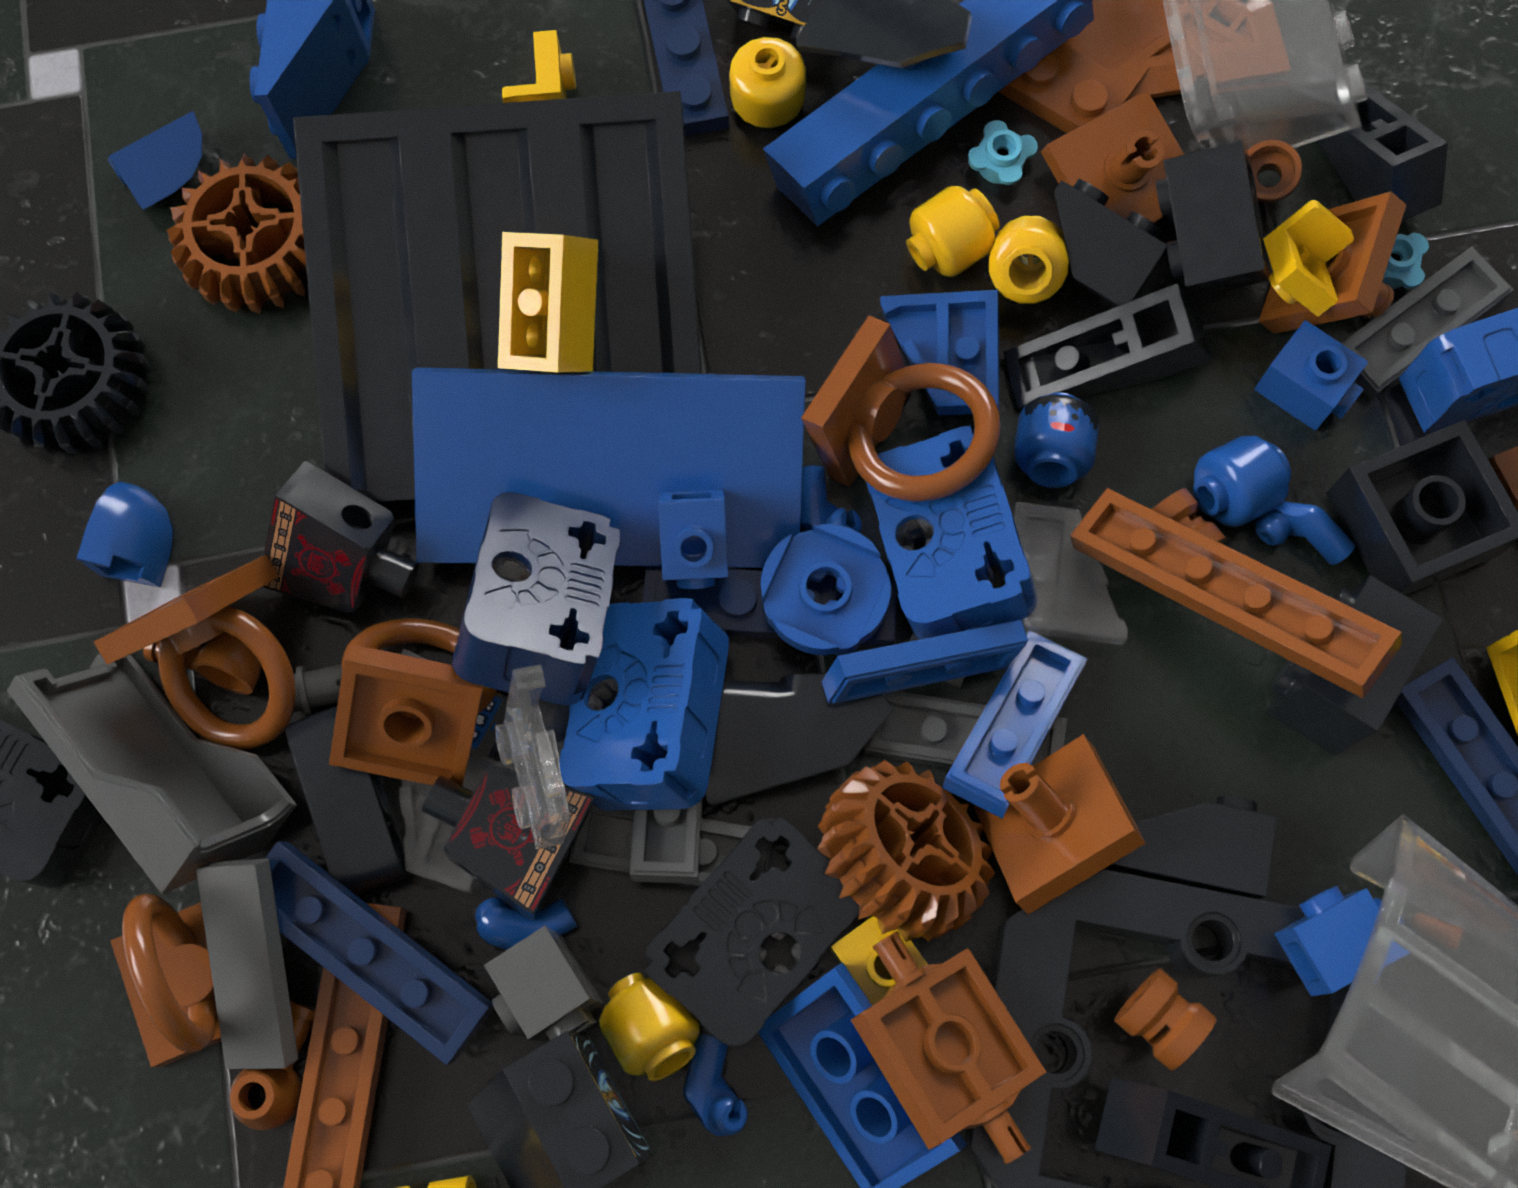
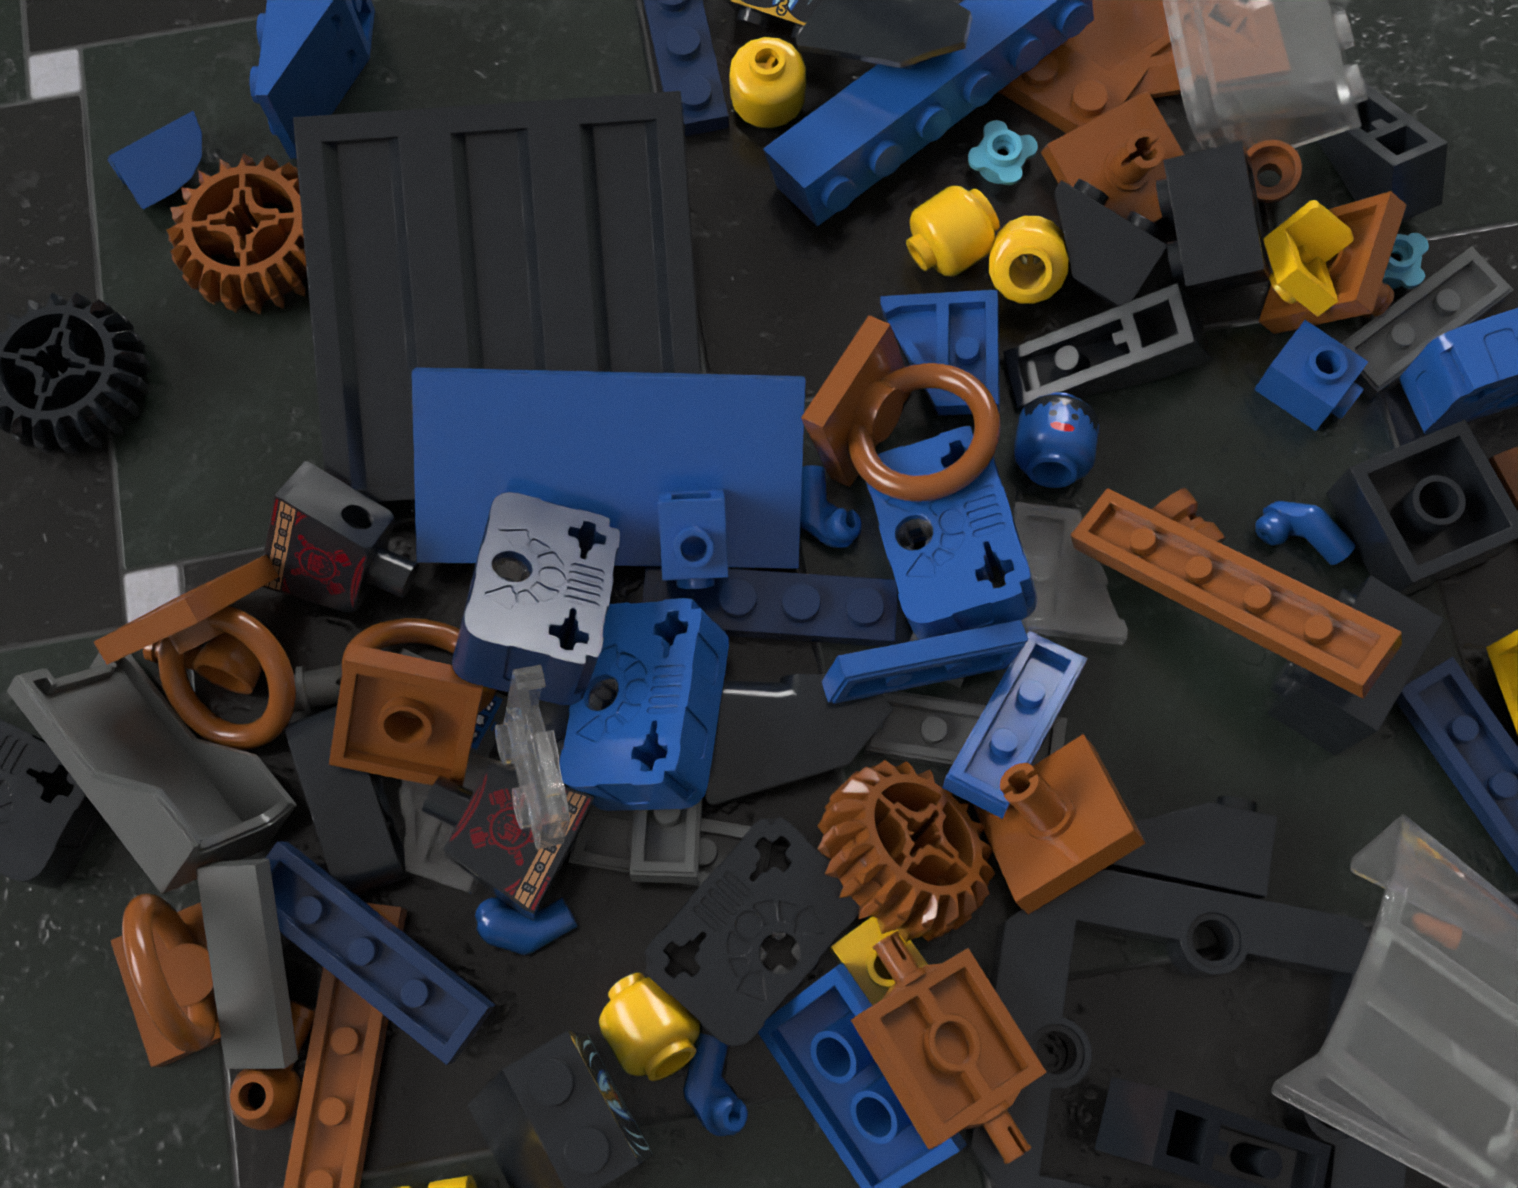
blue brick [76,481,173,588] -> none
dark grey brick [484,926,605,1042] -> none
yellow brick [498,232,598,373] -> none
yellow bracket [502,30,576,103] -> none
blue plate [760,524,891,656] -> none
dark orange wheel [1114,968,1217,1071] -> none
blue head [1193,435,1291,527] -> none
blue brick [1274,885,1406,996] -> none

